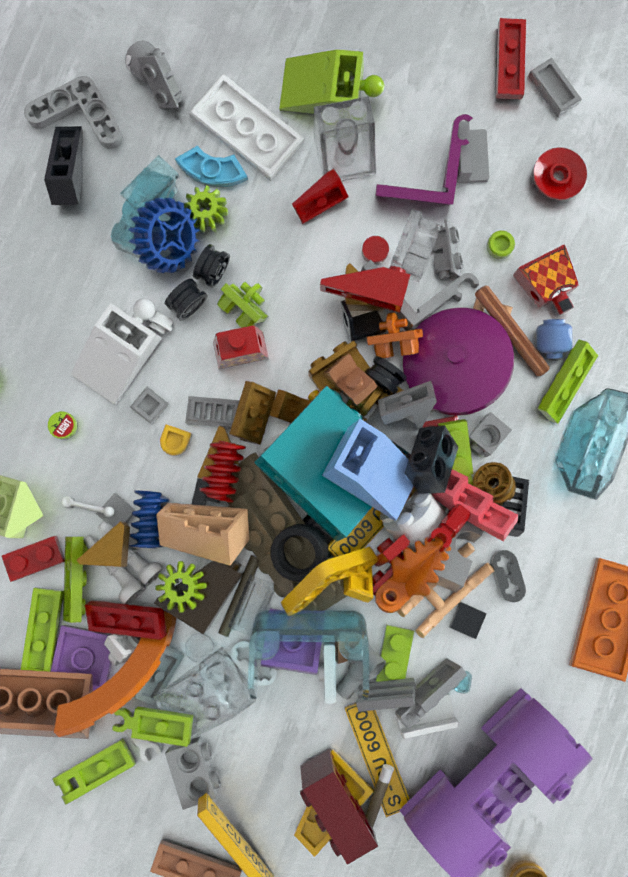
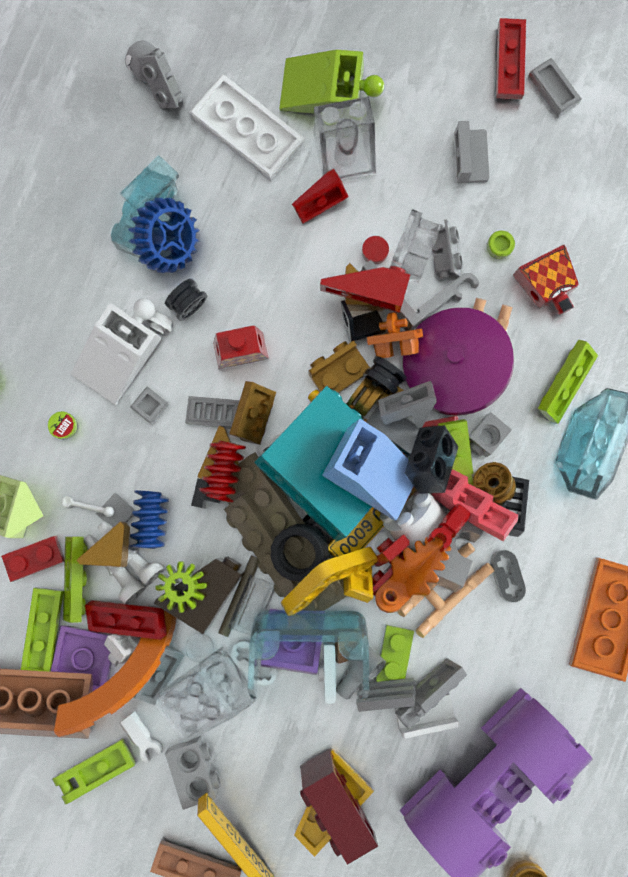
light grey beam [24,76,122,149] -> none
black slope [44,126,83,205] -> none
lime plate [112,706,194,747] -> none
light nougat wedge [157,503,250,566] -> none
yellow tile [160,424,192,456] -> none
medium azure tile [175,146,248,187] -> none
lime gear [184,185,228,233] -> none
black wheel [192,244,230,288] -> none
lime hips [217,282,268,328] -> none
pearl gold bracket [270,389,312,423] -> none
nougat slope [323,353,377,405] -> none
yellow tile [344,702,410,817] -> none
dark tan bar [365,764,394,828] -> none
magenta hinge [375,114,473,205] -> none
black tile [449,602,487,639] -> none
clear light blue rock [454,671,472,694] -> none
nougat axle [475,285,550,376] -> none
red dish [533,147,587,200] -> none
medium blue head [536,319,573,359] -> none

